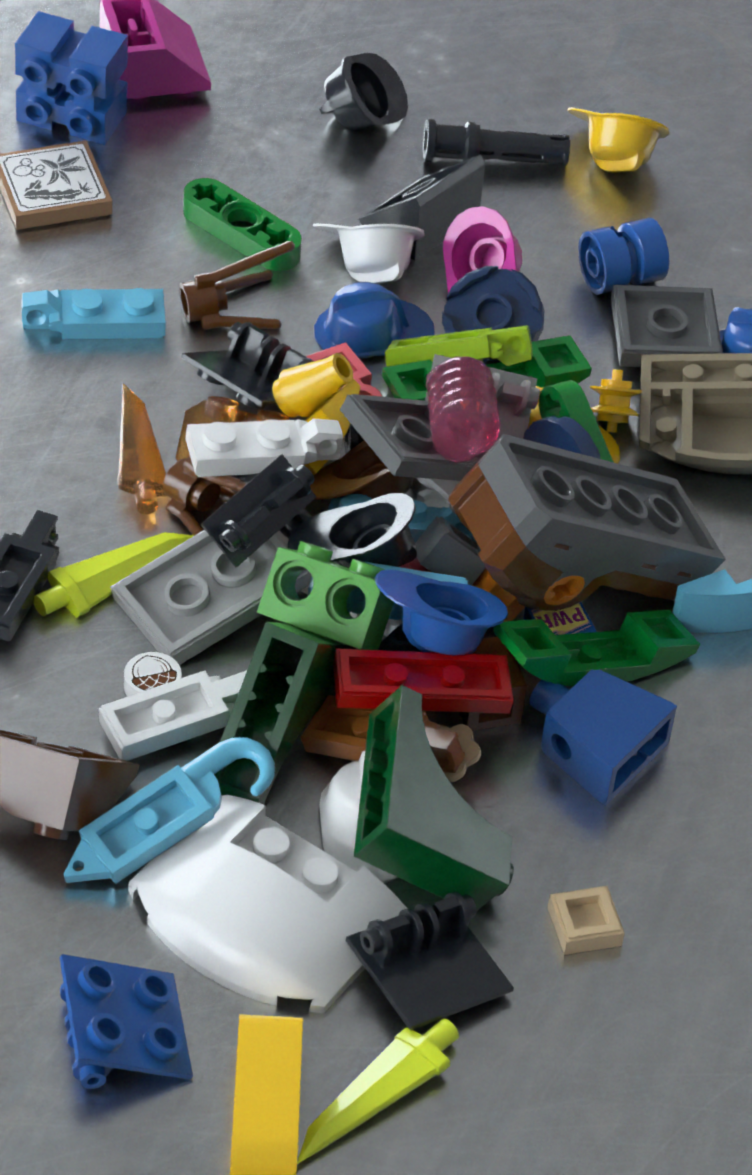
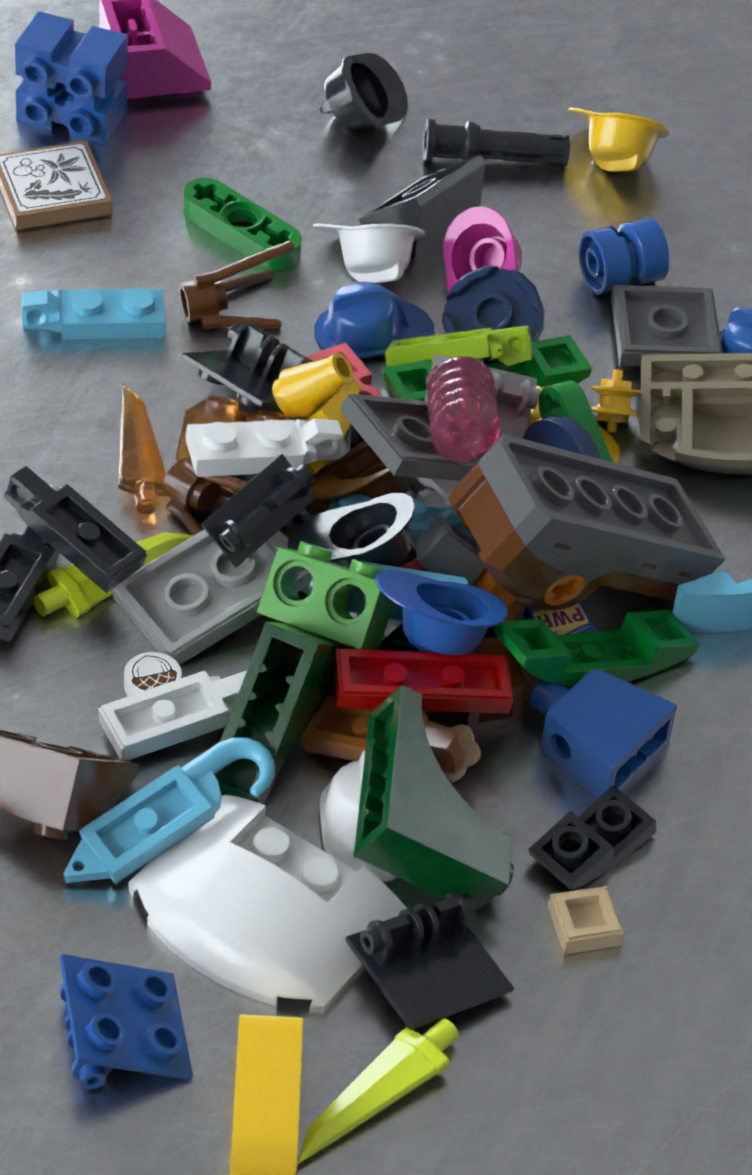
none -> black hinge [4,465,147,593]
none -> black slope [529,785,657,891]

